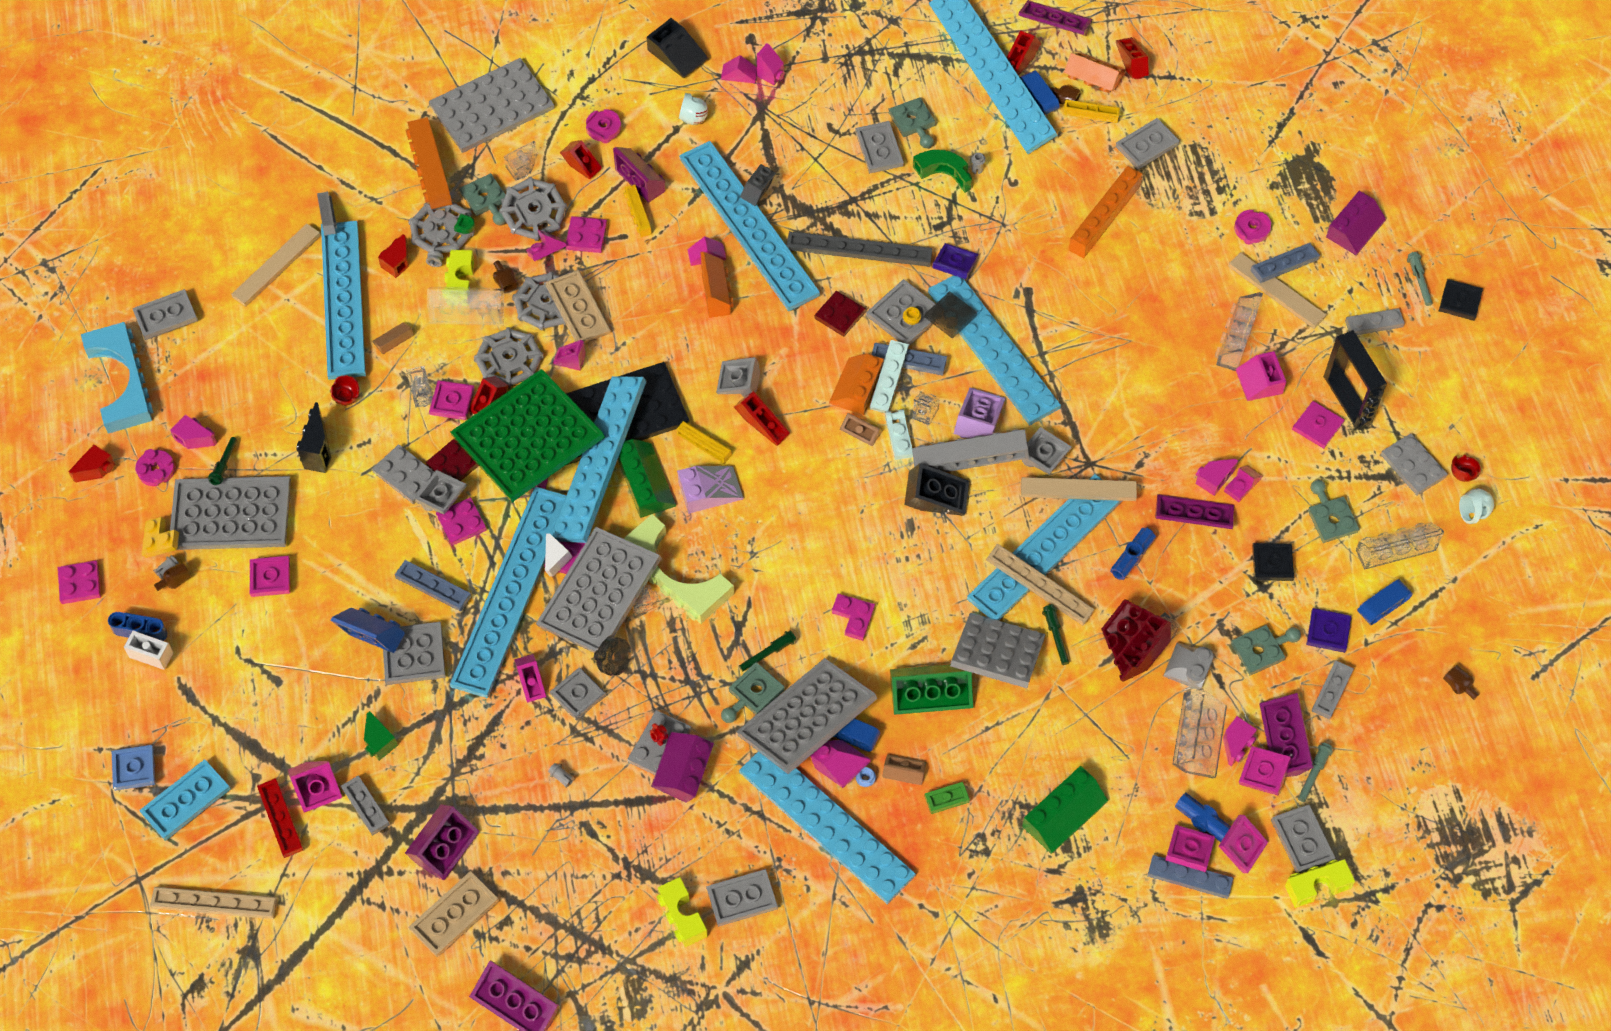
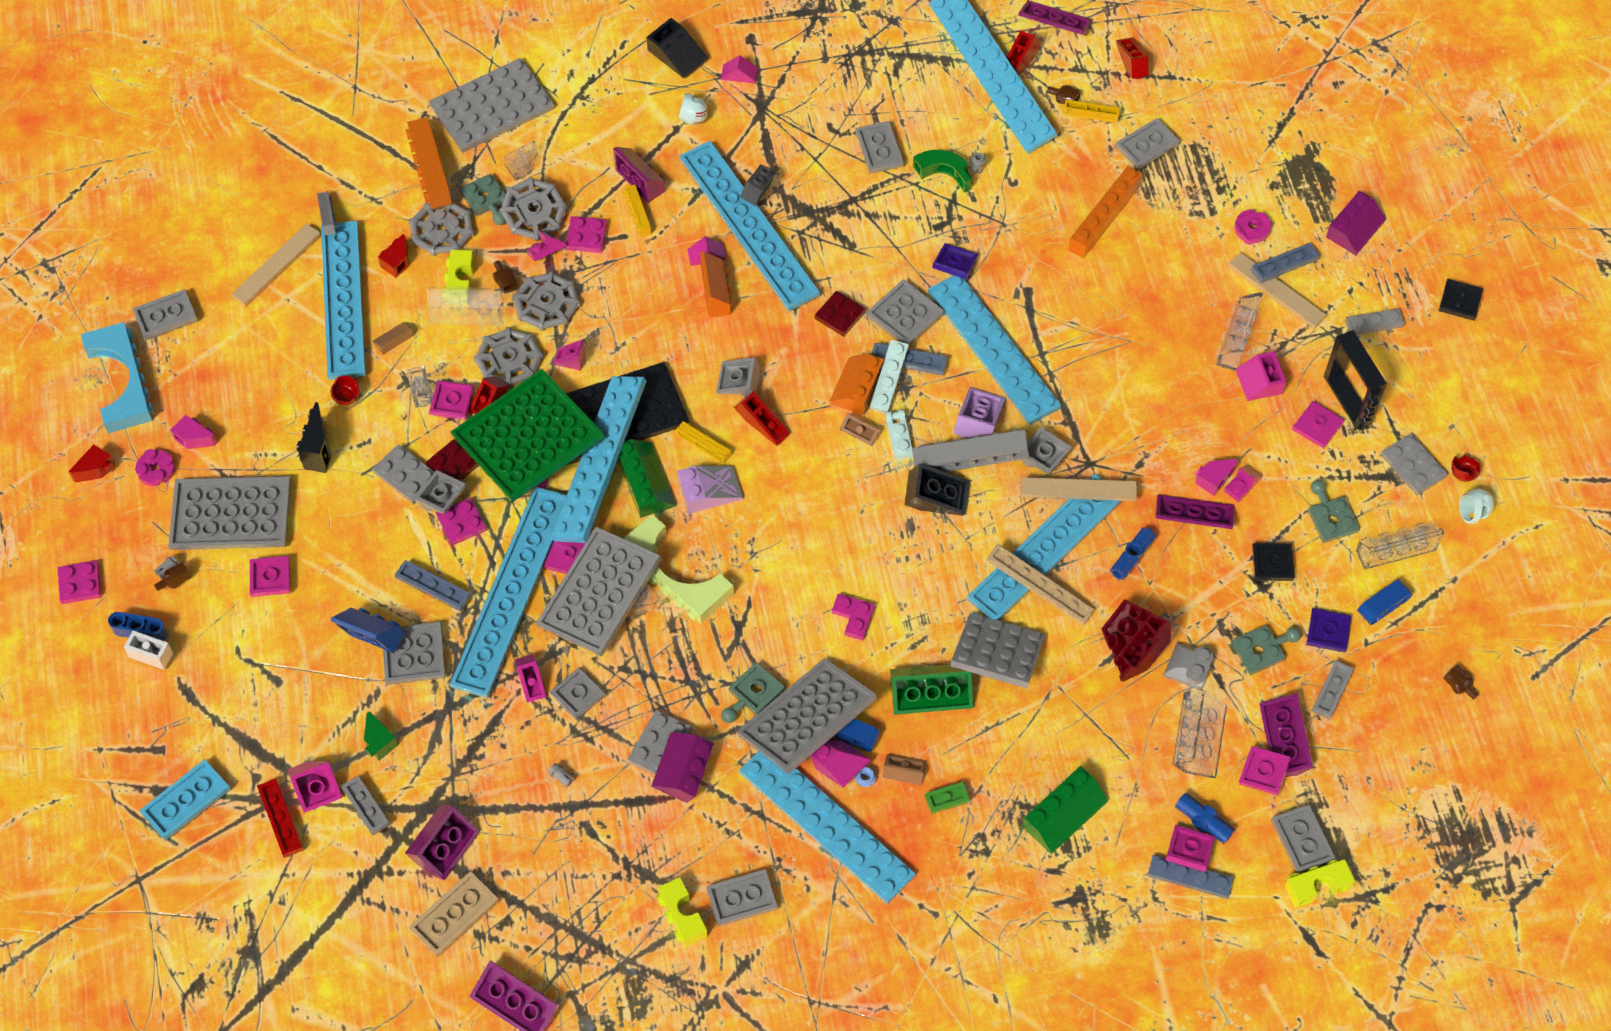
medium blue plate [111,745,156,791] -> none
yellow plate [141,517,179,558] -> none
tan tile [150,887,278,919] -> none
dark green pin [208,437,237,486] -> none
light grey bush [426,250,444,267] -> none
green tile [454,214,475,234] -> none
tan tile [545,270,611,343] -> none
white slope [545,534,572,577] -> none
red slope [560,140,602,179] -> none
dark pink plate [586,109,621,143] -> none
clear smoke plate [594,635,631,676] -> none
red plate [650,723,668,746] -> none
dark green pin [739,630,796,672] -> none
dark pink slope [757,43,785,85] -> none
dark grey plate [787,231,932,267] -> none
sand green plate [888,97,935,149] -> none
yellow plate [903,307,921,325] -> none
clear slope [912,392,940,426] -> none
clear smoke plate [925,291,977,339] -> none
blue beam [1019,70,1060,115] -> none
dark green pin [1042,604,1069,665] -> none
slope [1064,51,1126,93] -> none
dark pink plate [1218,815,1268,873] -> none
dark pink slope [1223,716,1257,767] -> none
sand green pin [1298,743,1333,802] -> none
sand green pin [1407,252,1433,306] -> none

